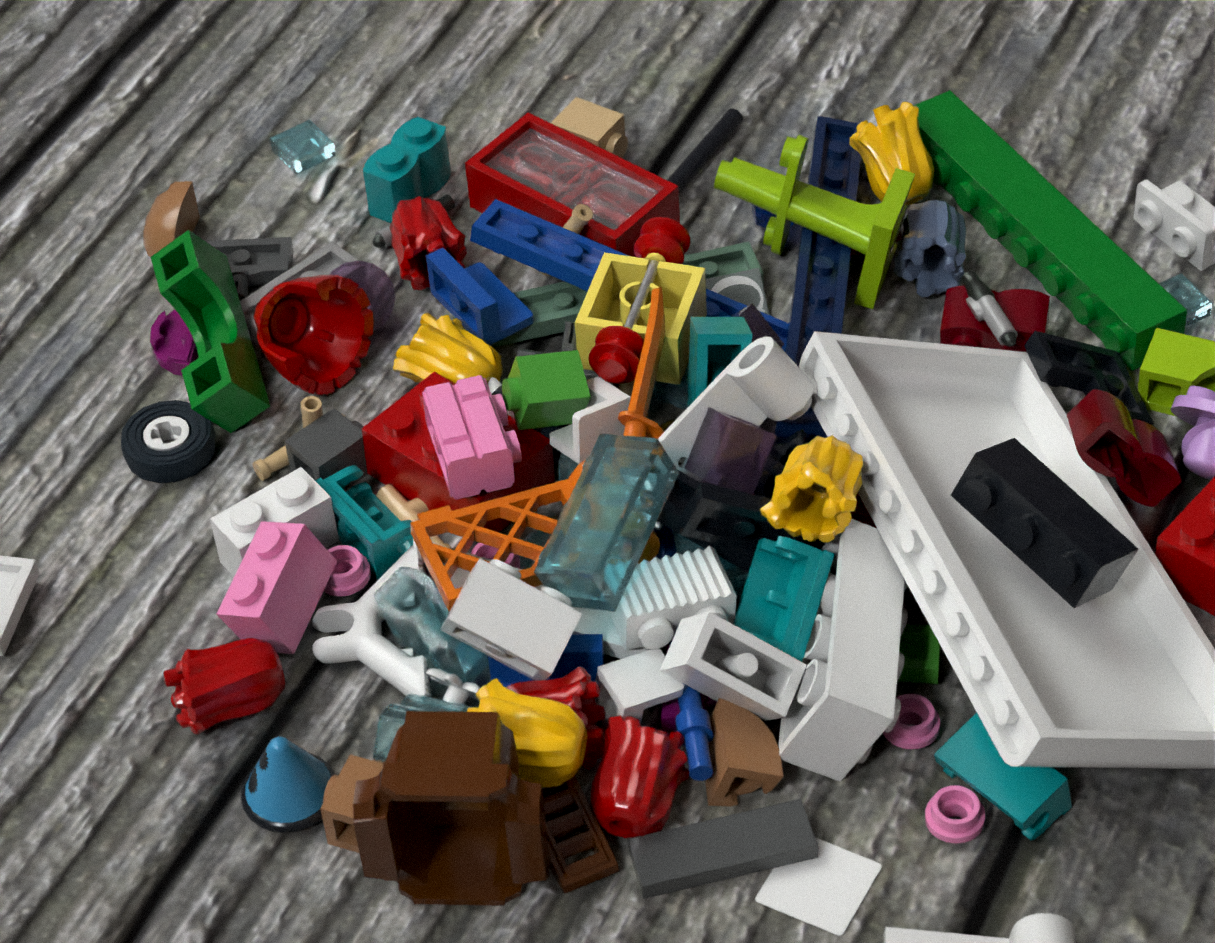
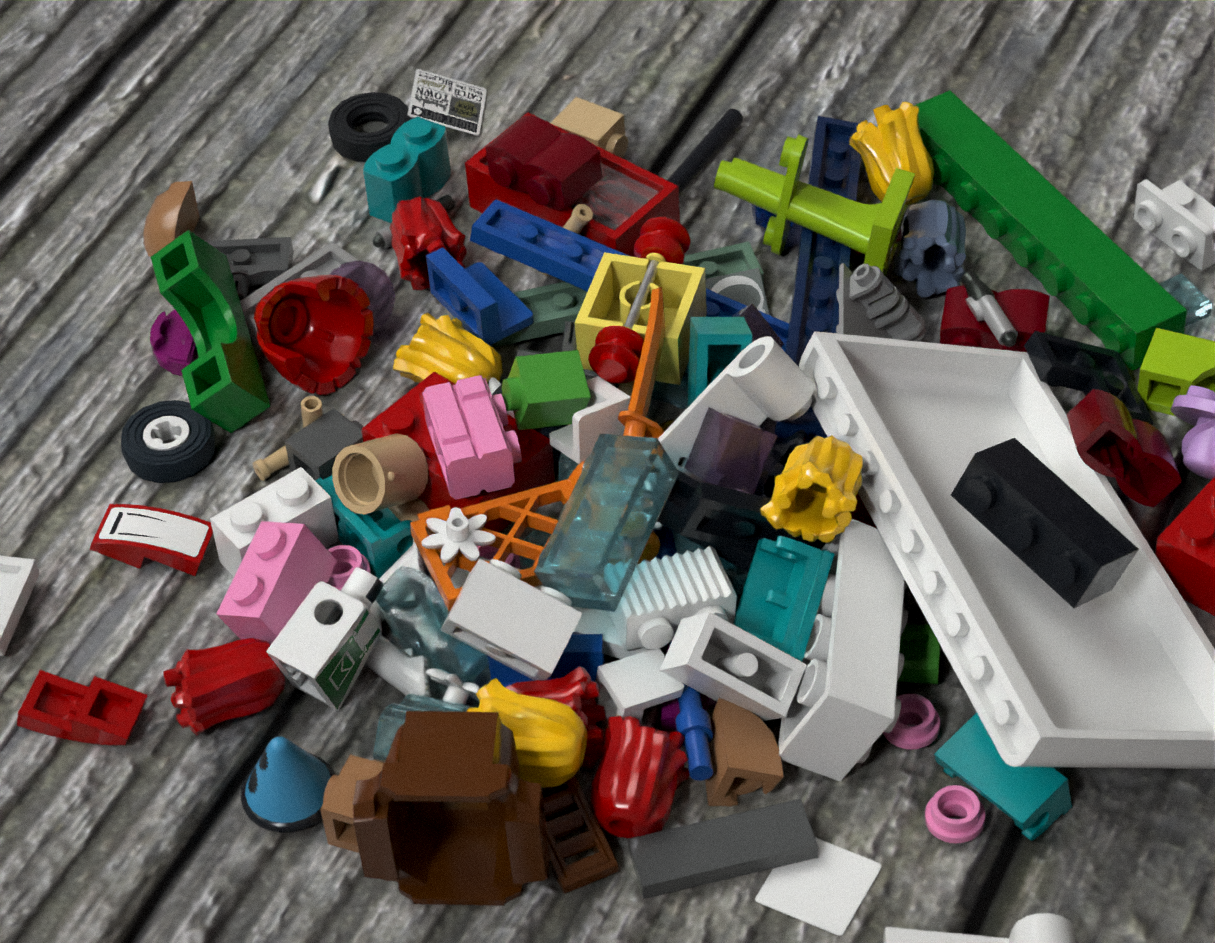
clear light blue tile [270,119,336,174] -> none
none -> red slope [17,670,148,745]
none -> slope [89,504,213,576]
none -> white torso [267,567,384,711]
none -> black tyre [328,92,411,162]
none -> tan piece [332,433,428,515]
none -> sticker [408,69,487,136]
none -> white plant [421,507,496,563]
none -> dark red brick [486,115,602,210]
none -> light grey hinge [836,263,926,341]

